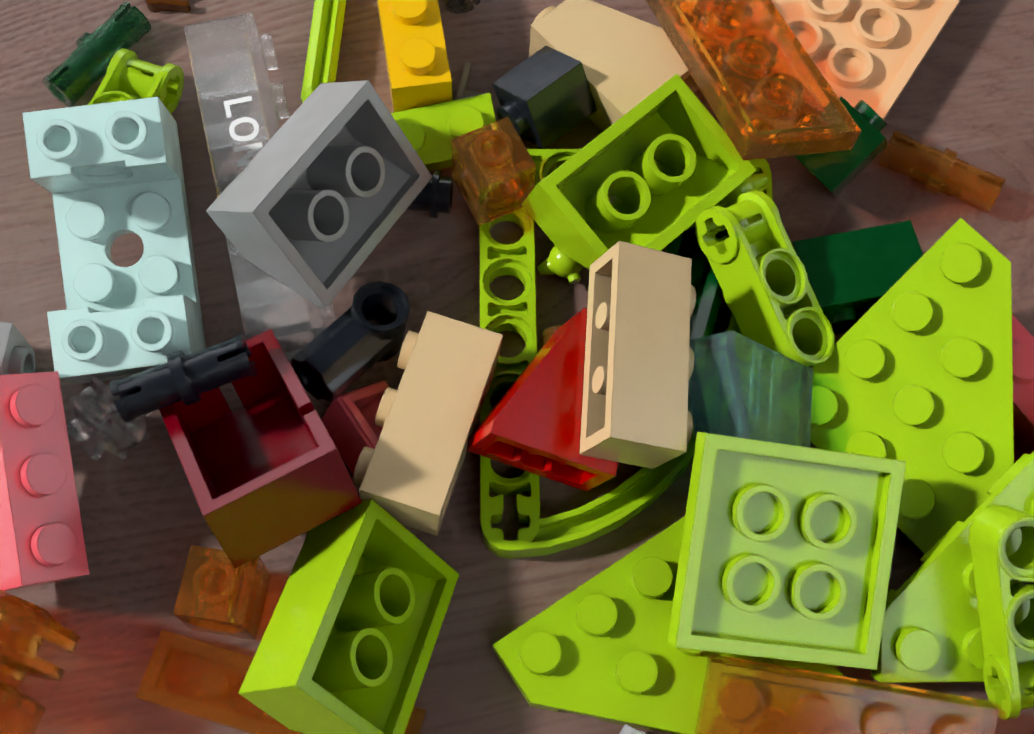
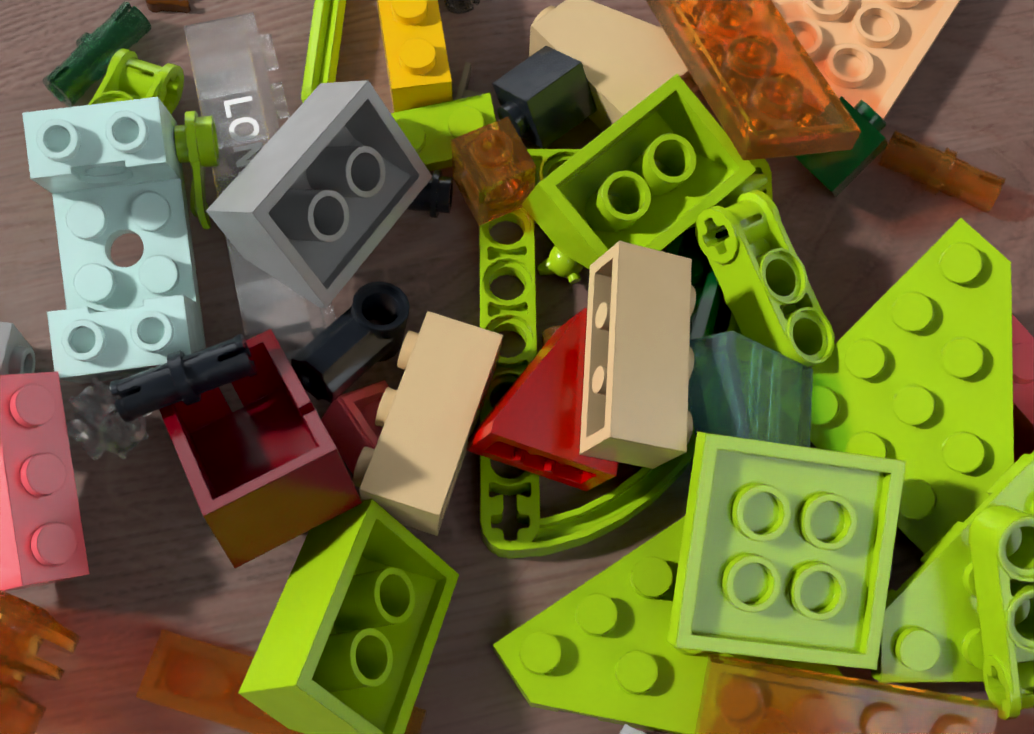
clear orange brick [173,545,271,640] -> none
dark green brick [791,220,923,335] -> none
none -> lime plate [174,111,220,229]

